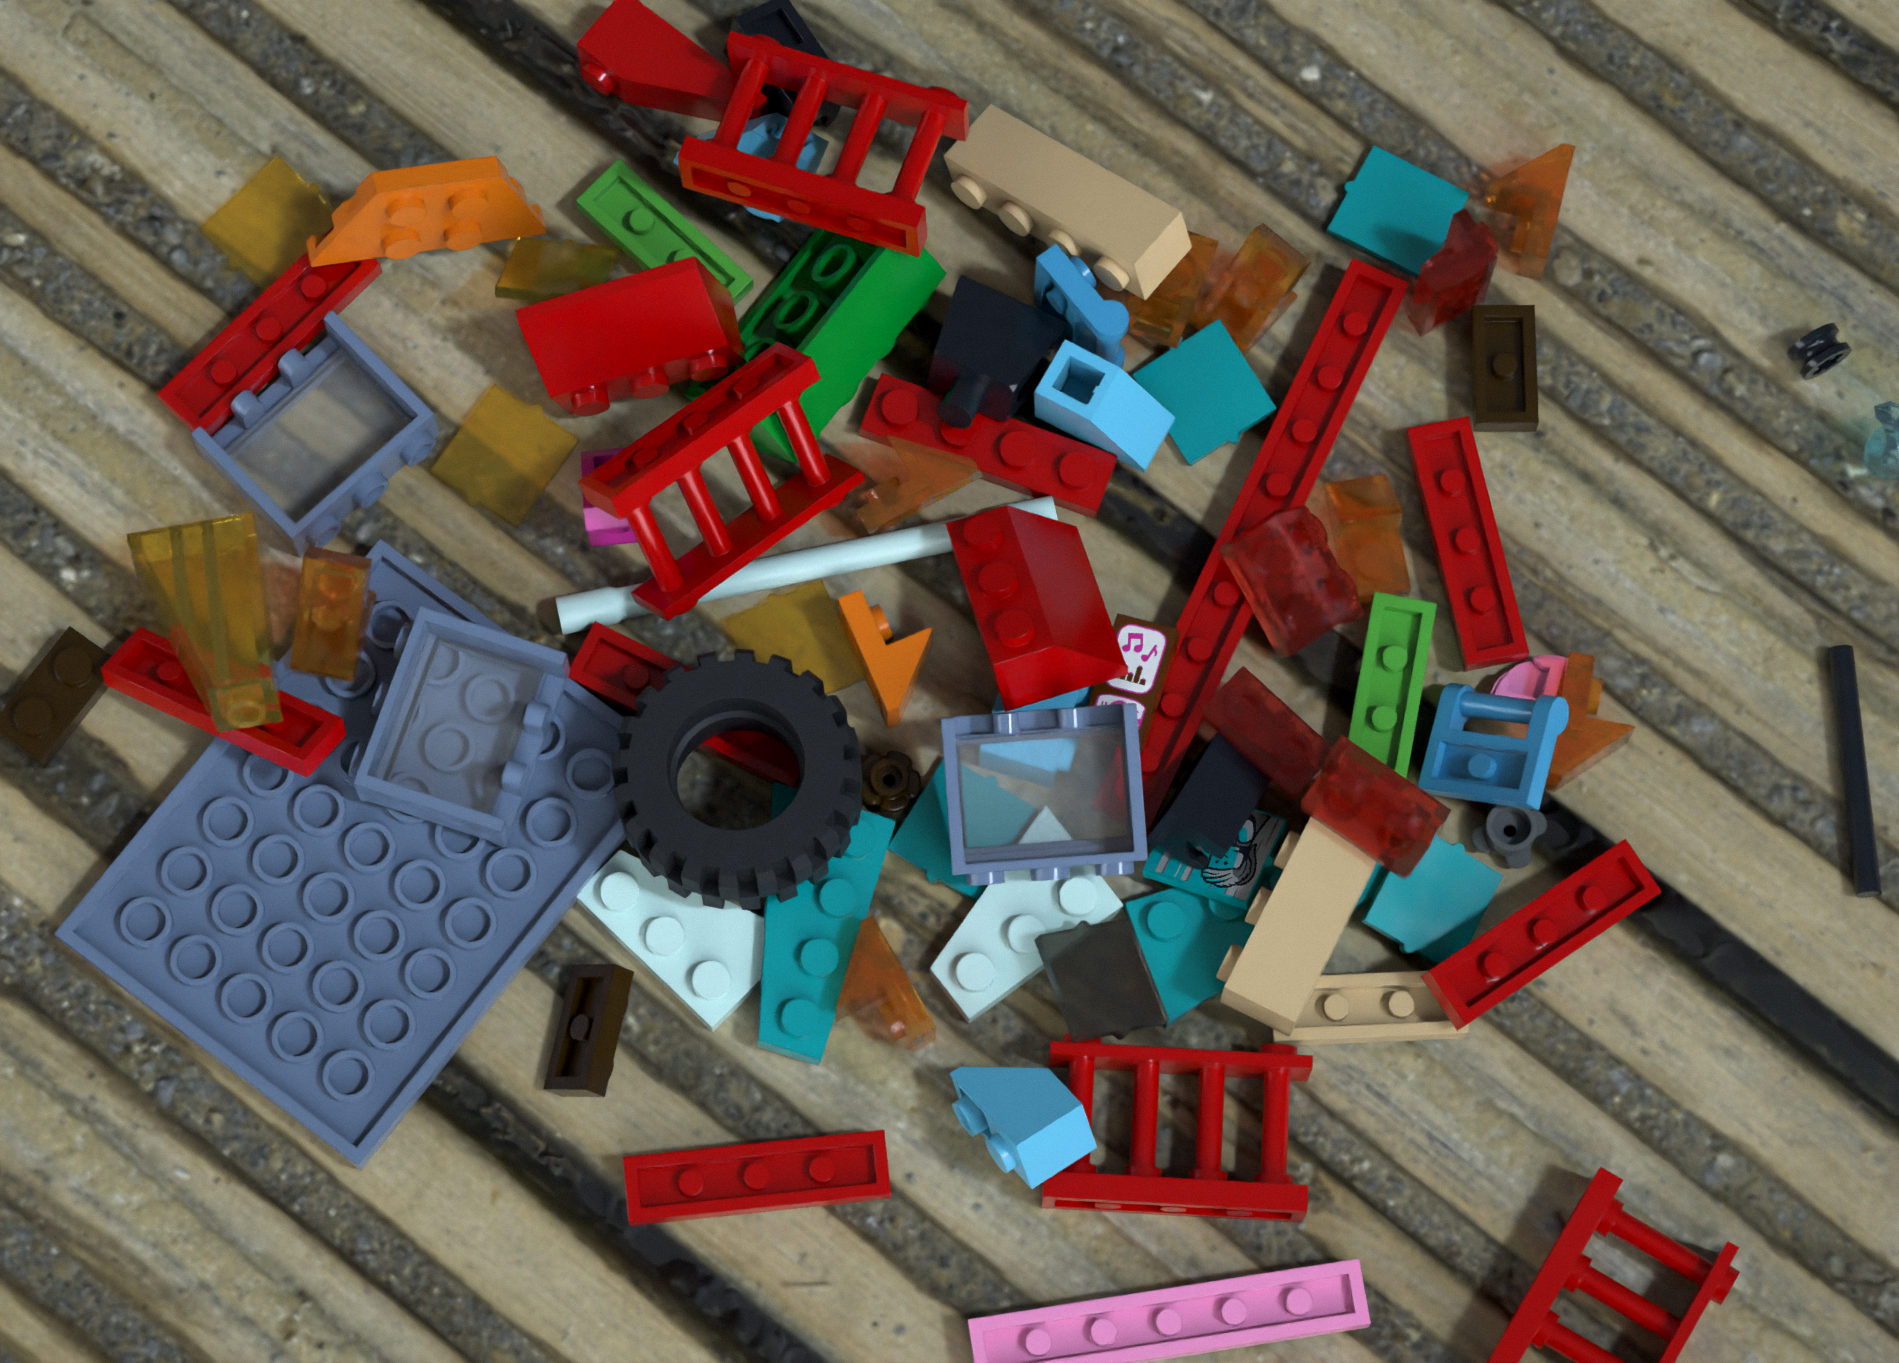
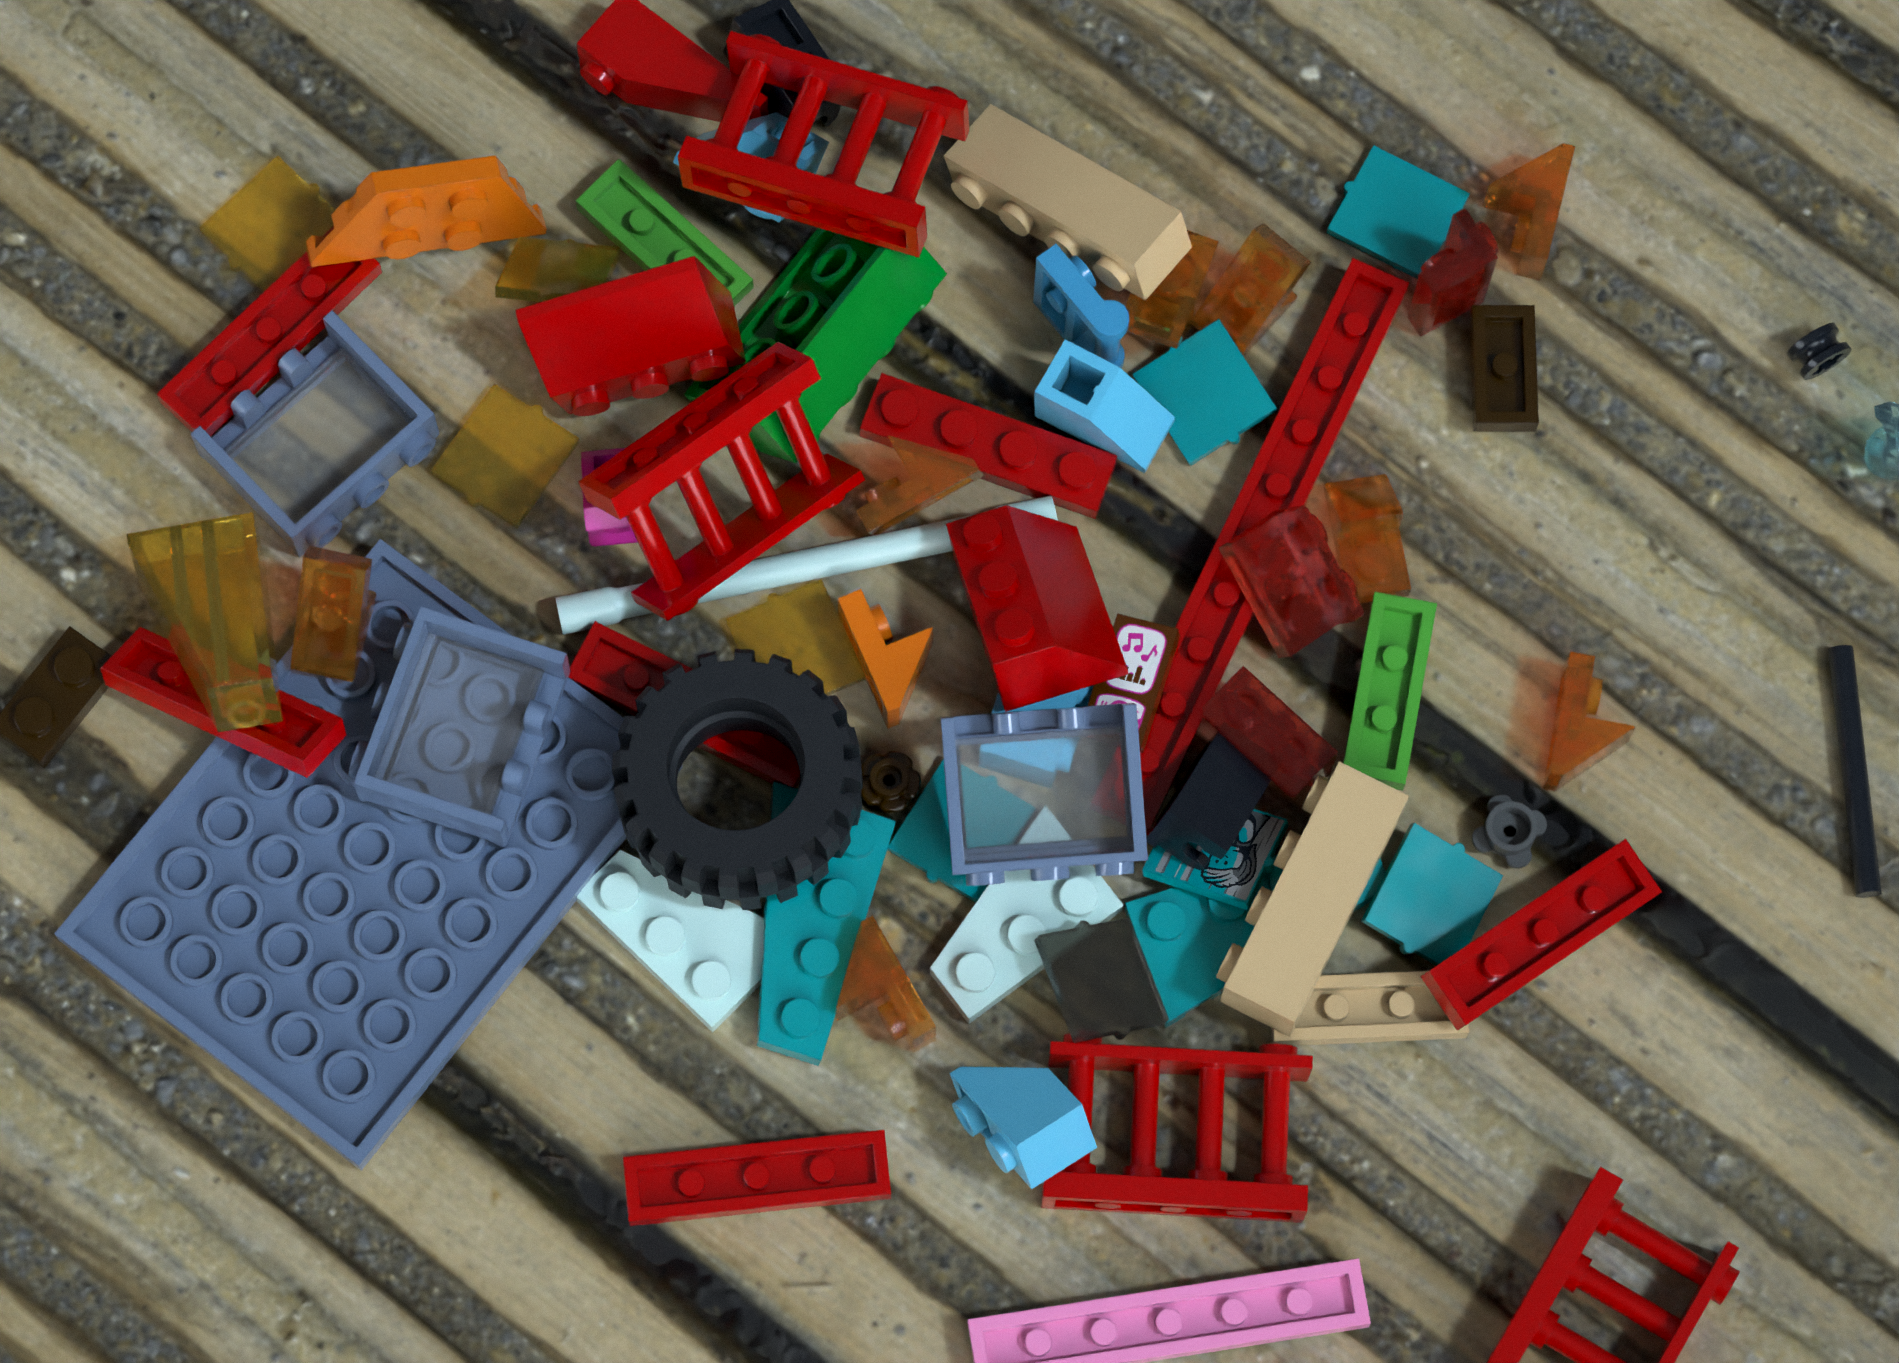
dark brown plate [543,964,634,1097] -> none
black torso [927,274,1069,429] -> none
clear red bracket [1300,735,1451,879] -> none
red plate [1405,416,1529,672] -> none
dark azure plate [1417,683,1569,810] -> none
bright pink tile [1490,655,1566,700] -> none

